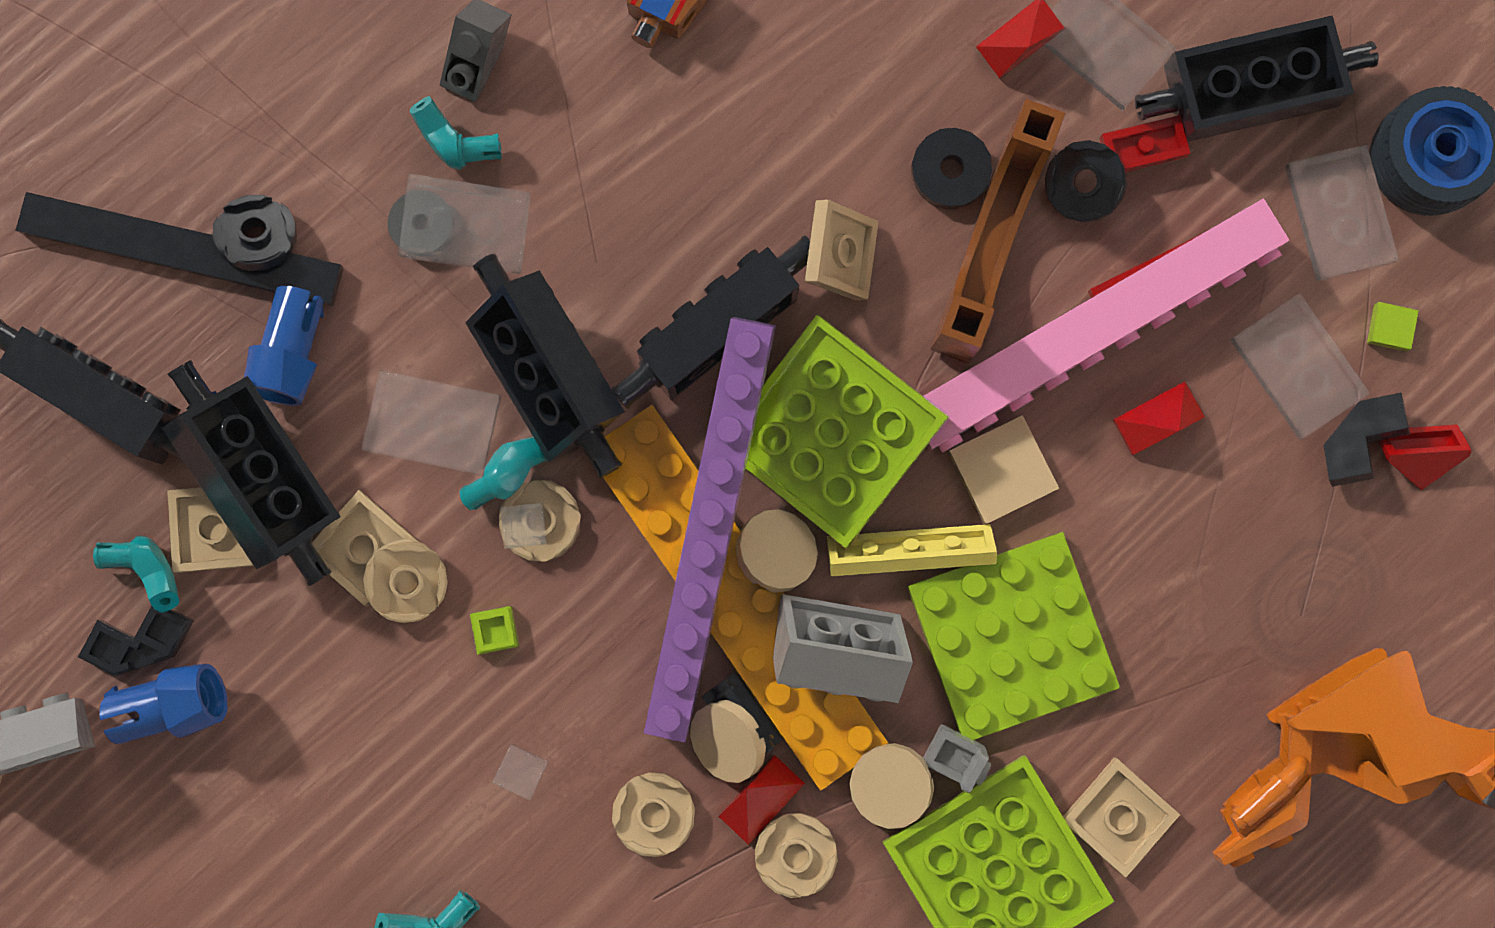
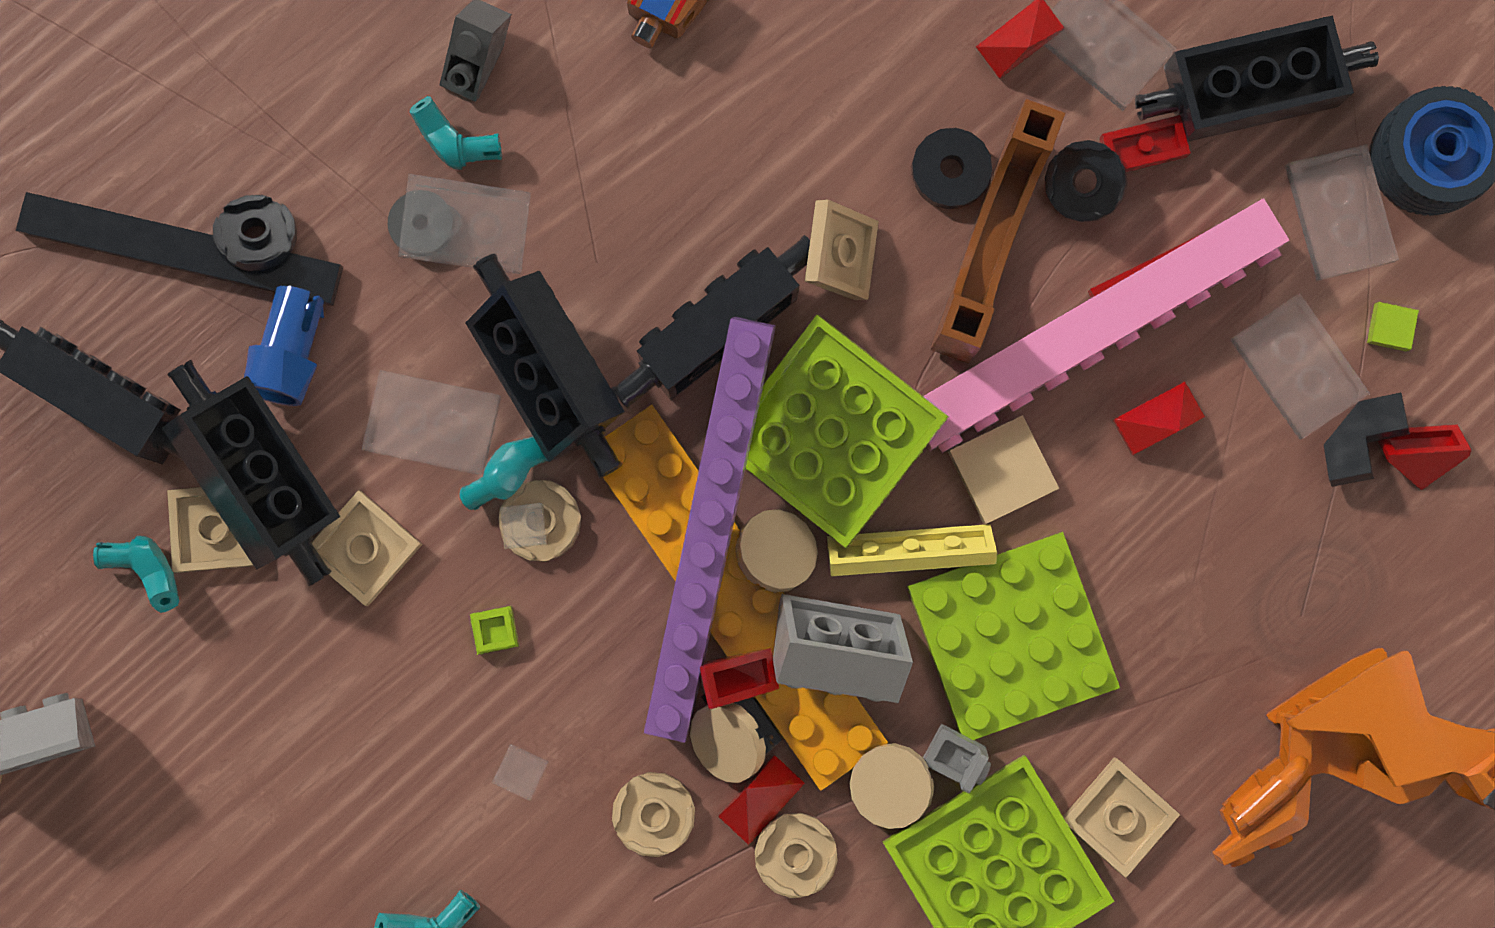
black tile [78,606,194,676] -> none
blue piece [99,664,228,744] -> none
tan tile [363,539,448,623] -> none
none -> red slope [700,648,780,709]

